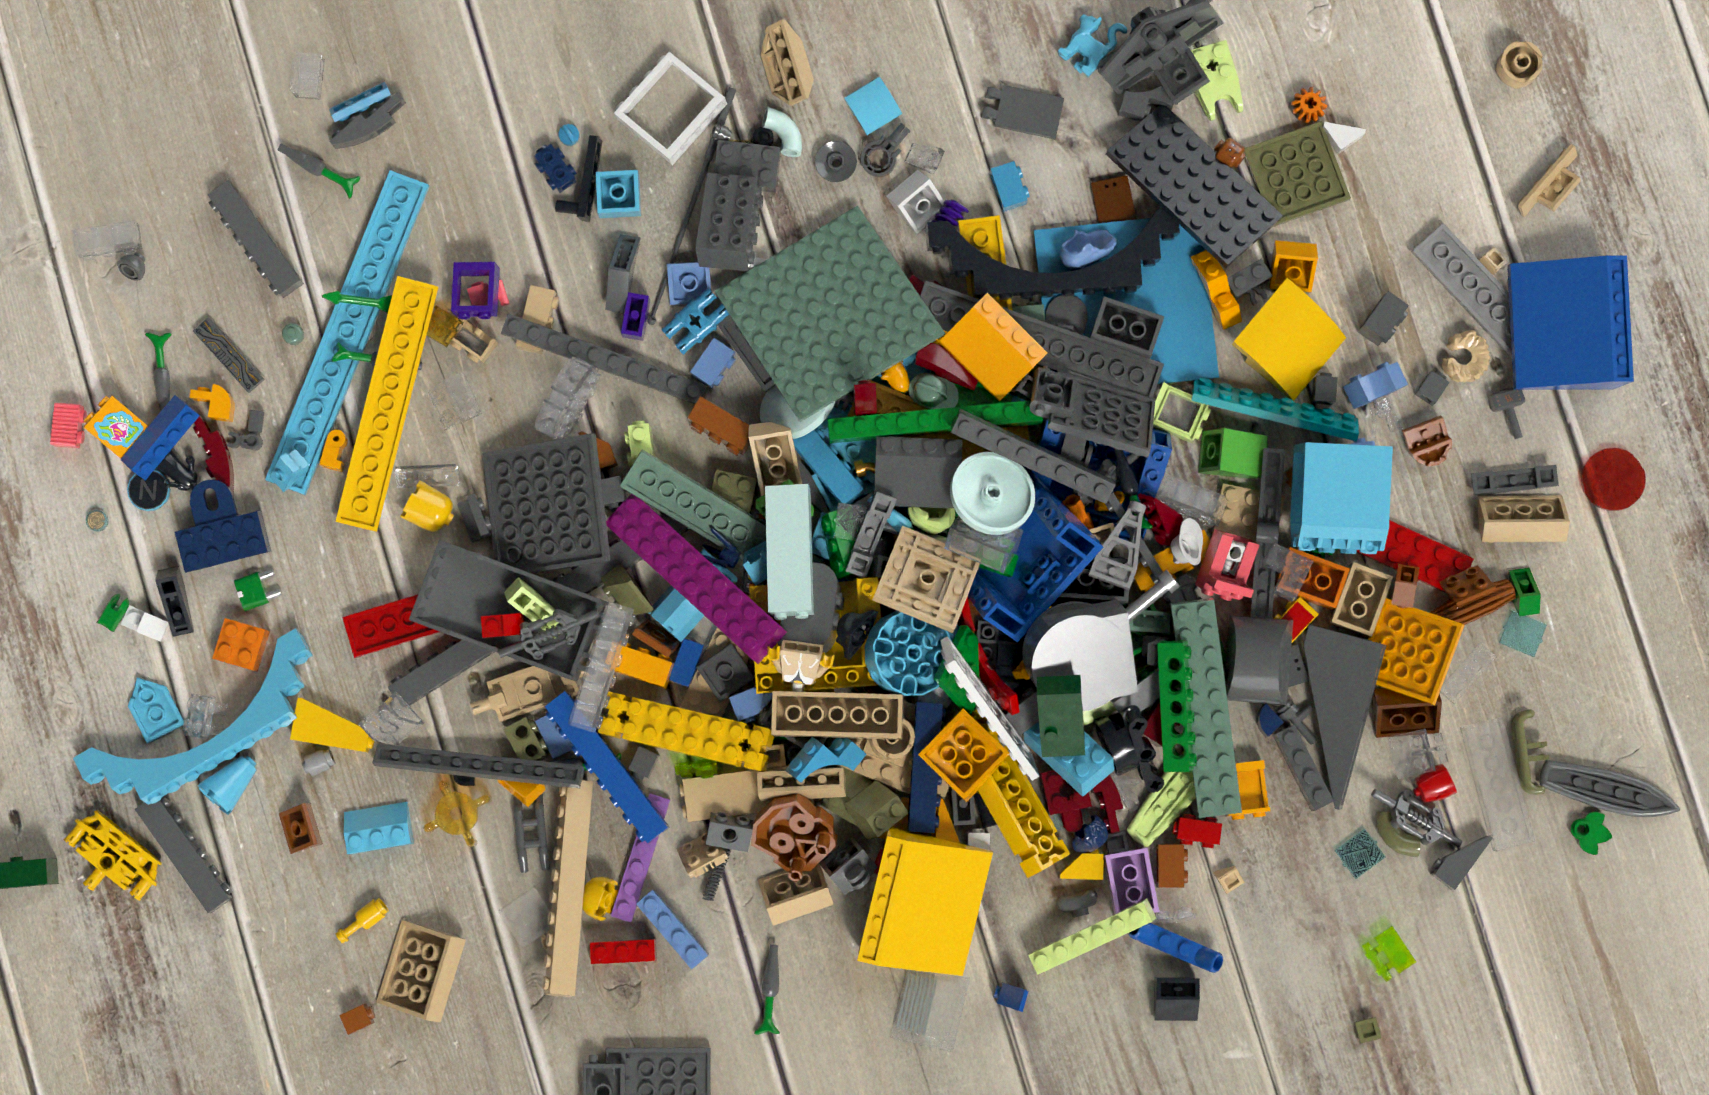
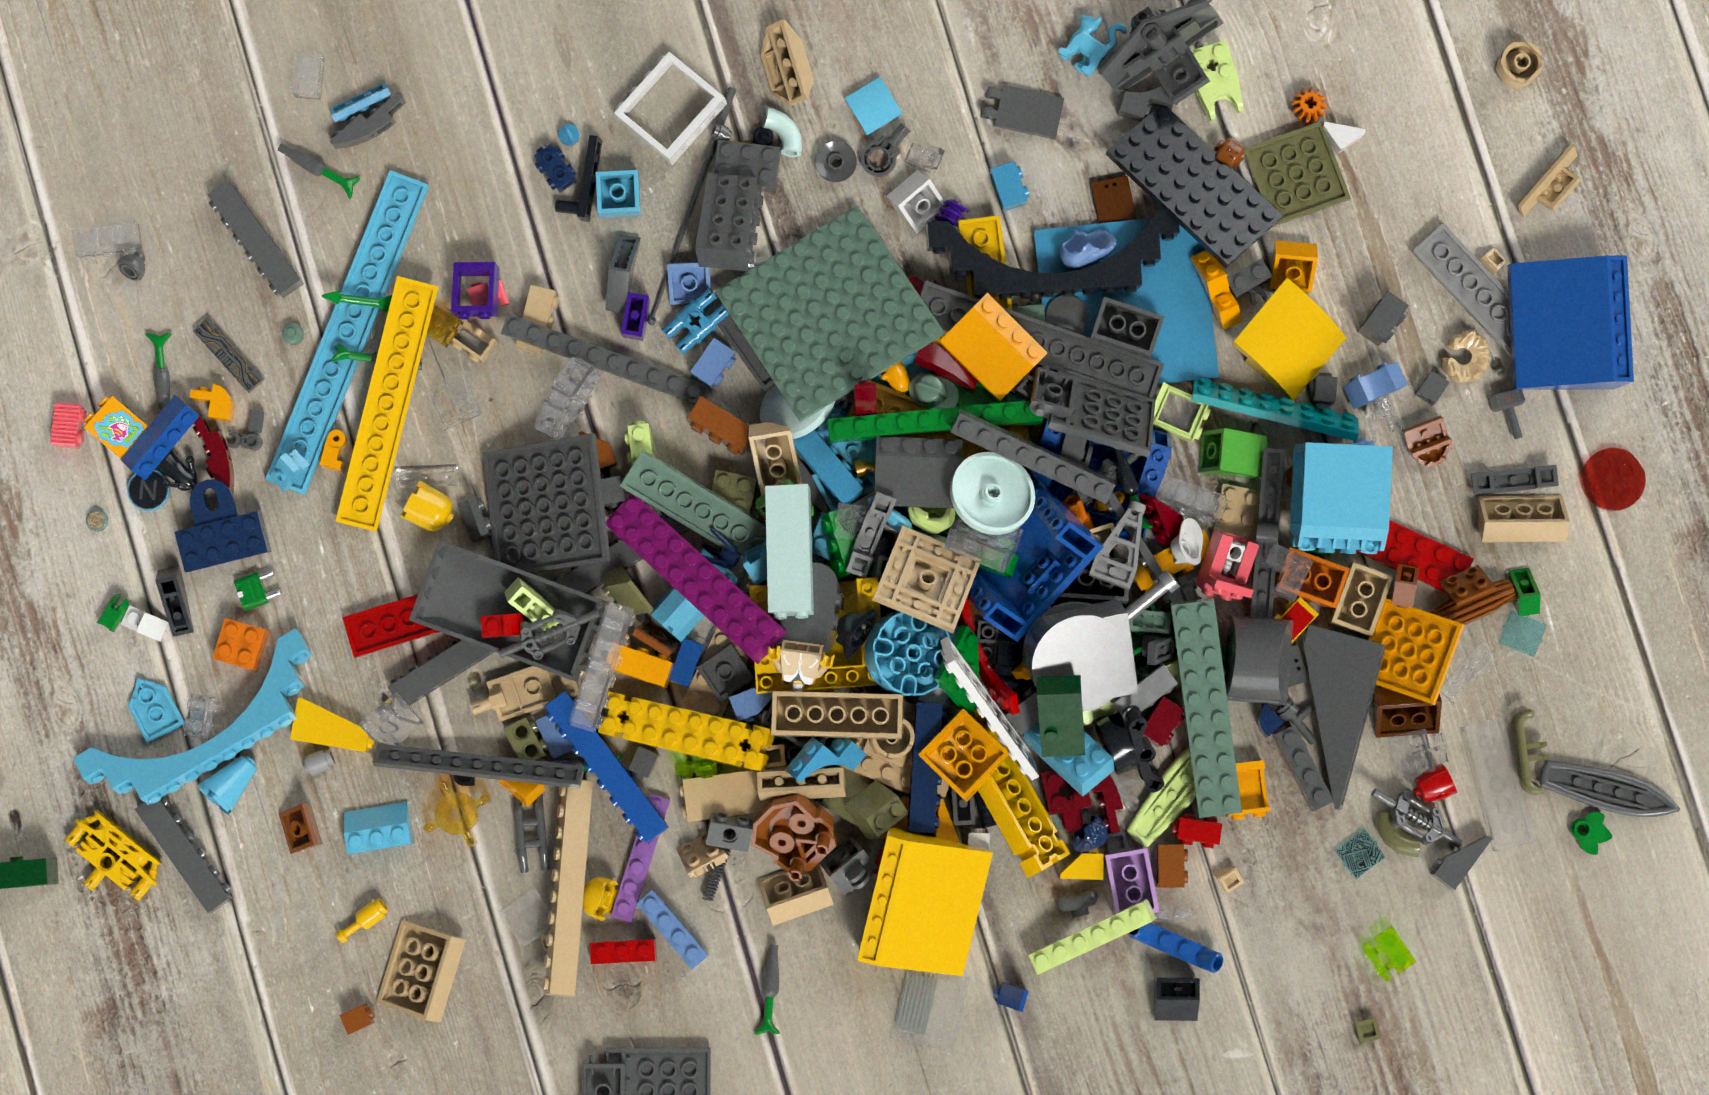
green brick [1157,640,1197,772] -> none

